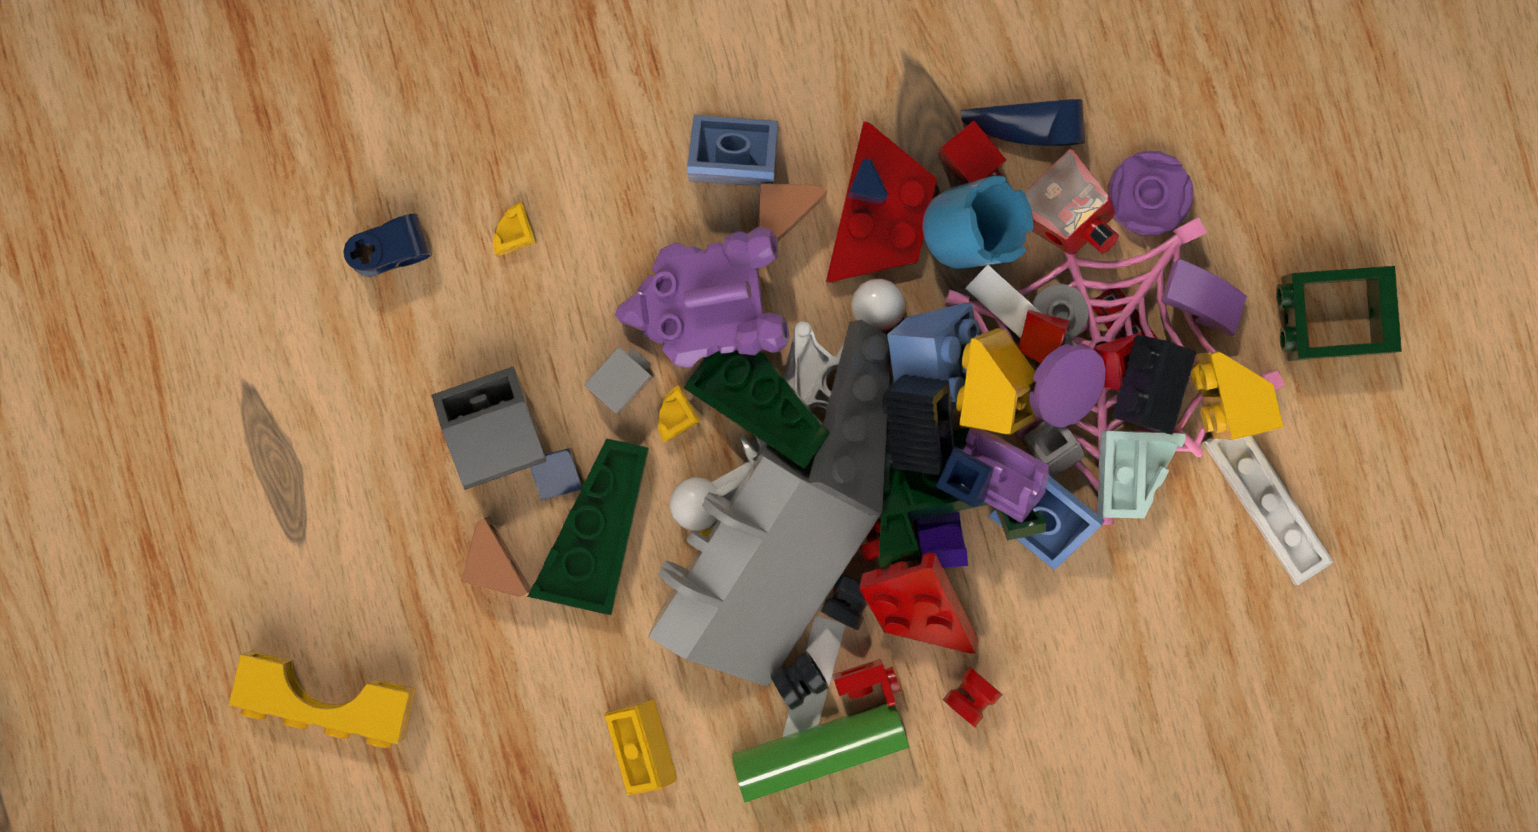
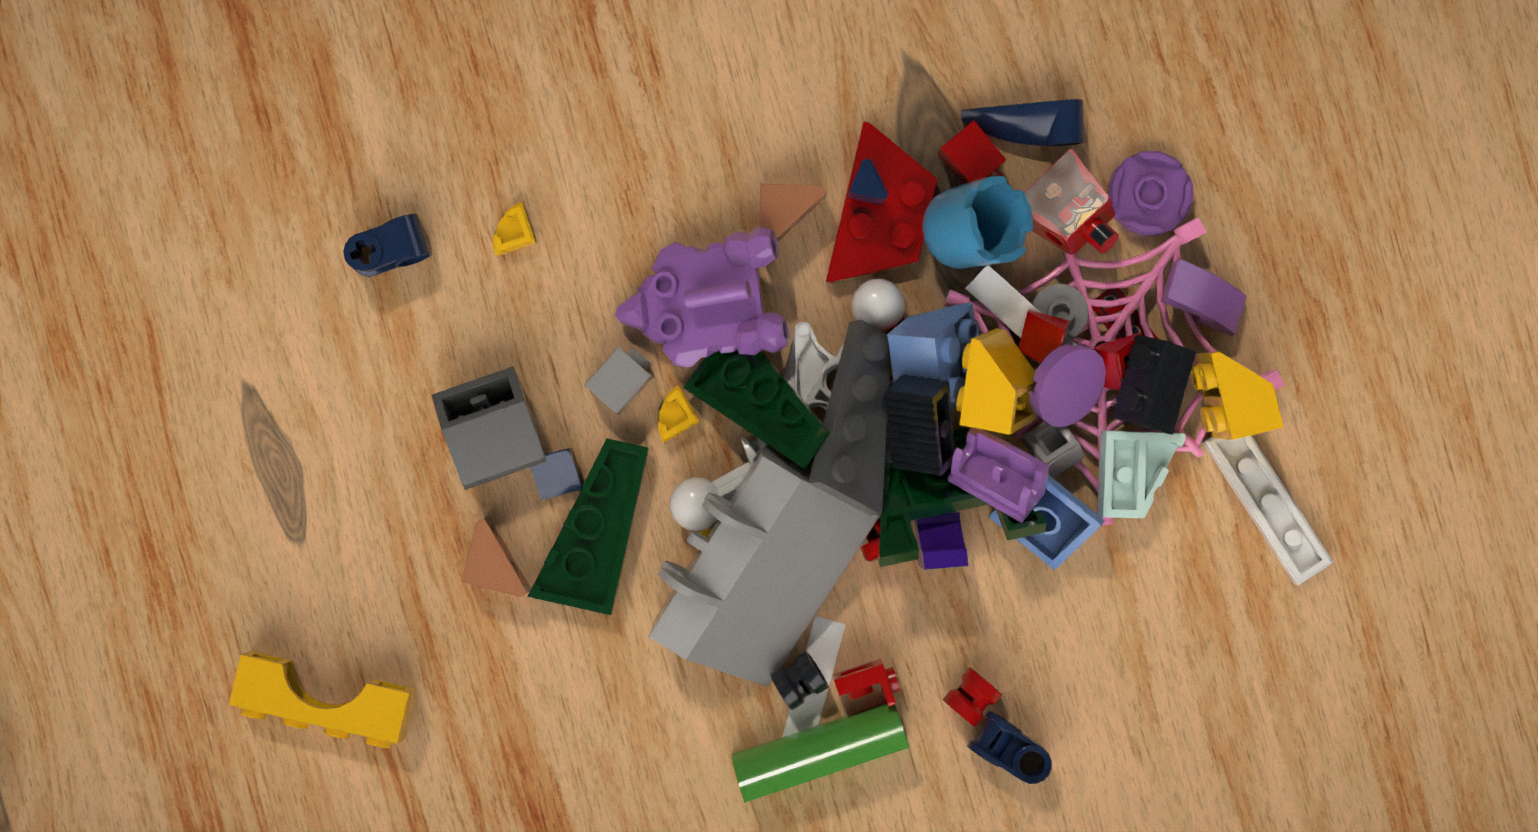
yellow slope [604,699,677,796] -> none
medium blue slope [687,115,778,186] -> none
black wheel [821,574,868,630] -> none
red wing [859,553,978,654] -> none
dark blue slope [936,447,994,507] -> none
dark green window [1276,266,1402,361] -> none
none -> dark blue piece [967,710,1052,784]

